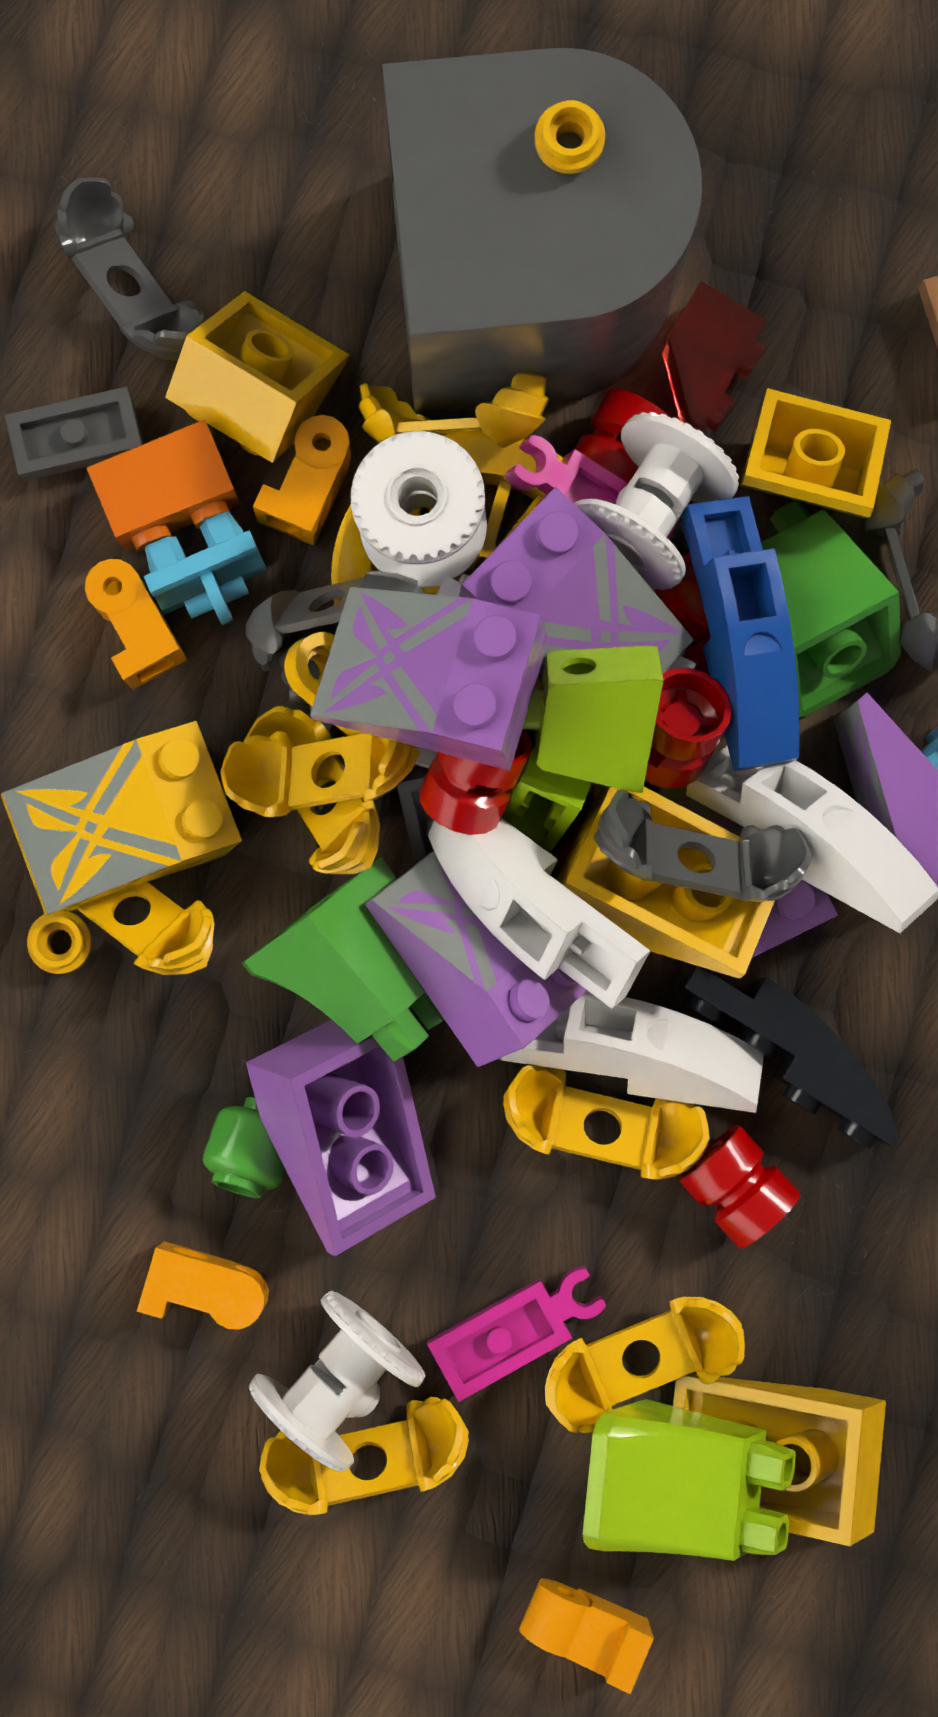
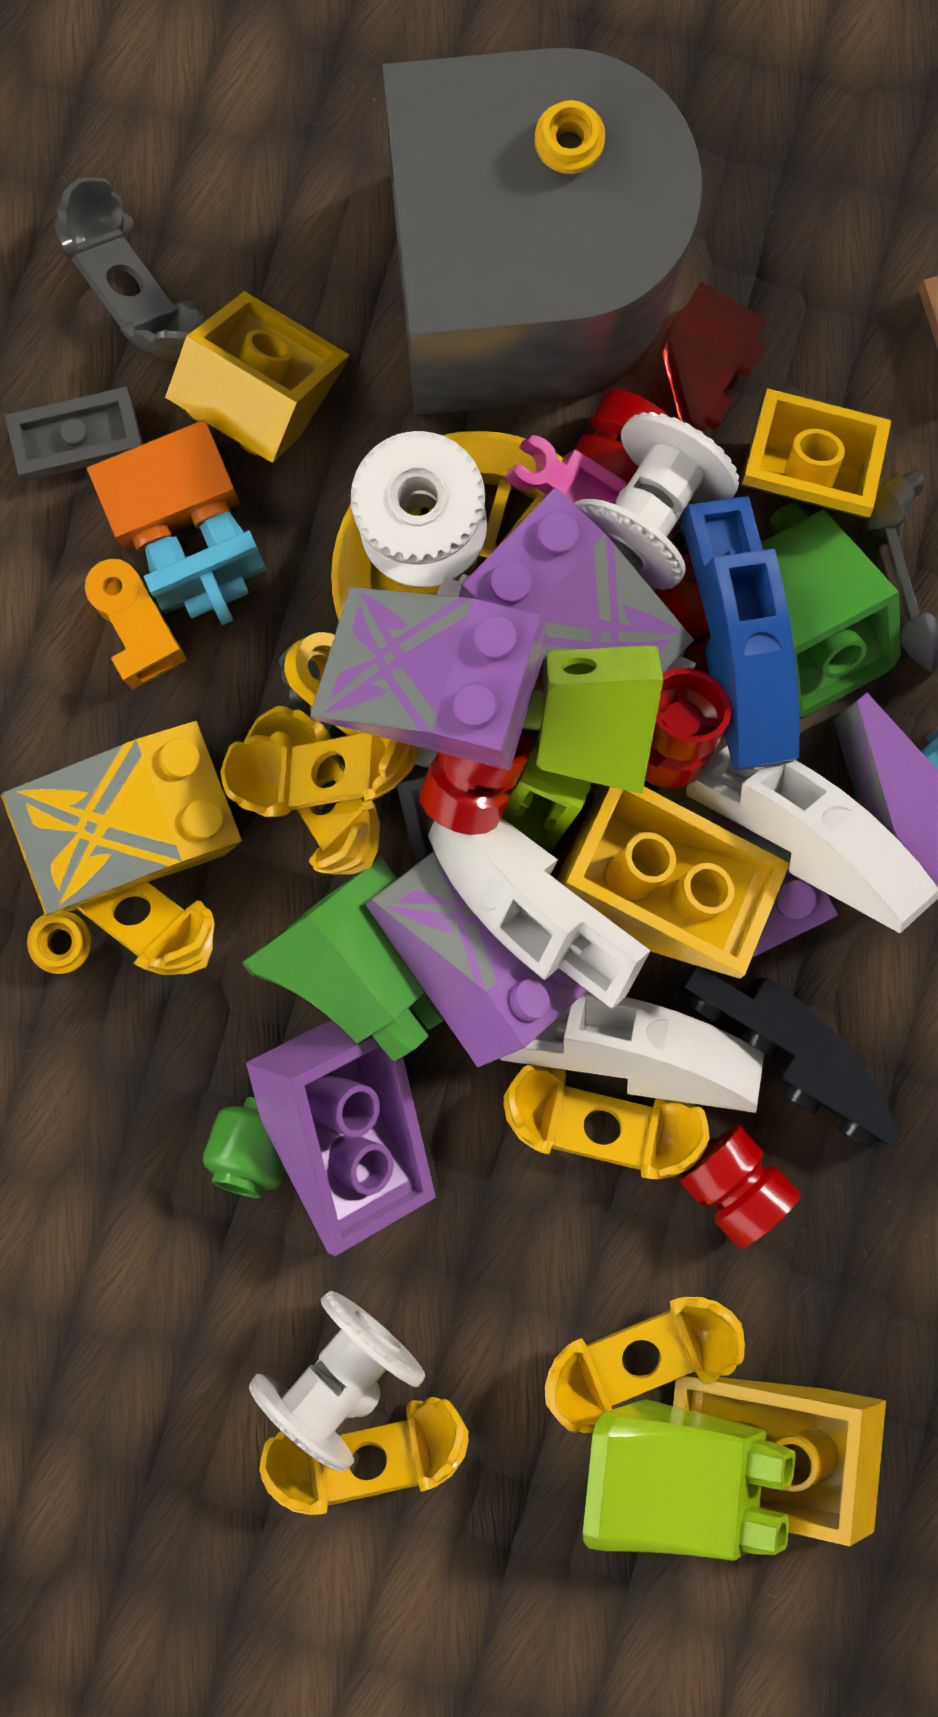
light orange leg [137,1241,269,1330] -> none
dark grey piece [245,571,427,672] -> none
light orange leg [253,415,351,546] -> none
yellow piece [359,372,549,448] -> none
dark pink plate [427,1266,606,1402] -> none
light orange leg [519,1578,654,1694] -> none
dark grey piece [593,789,812,902] -> none

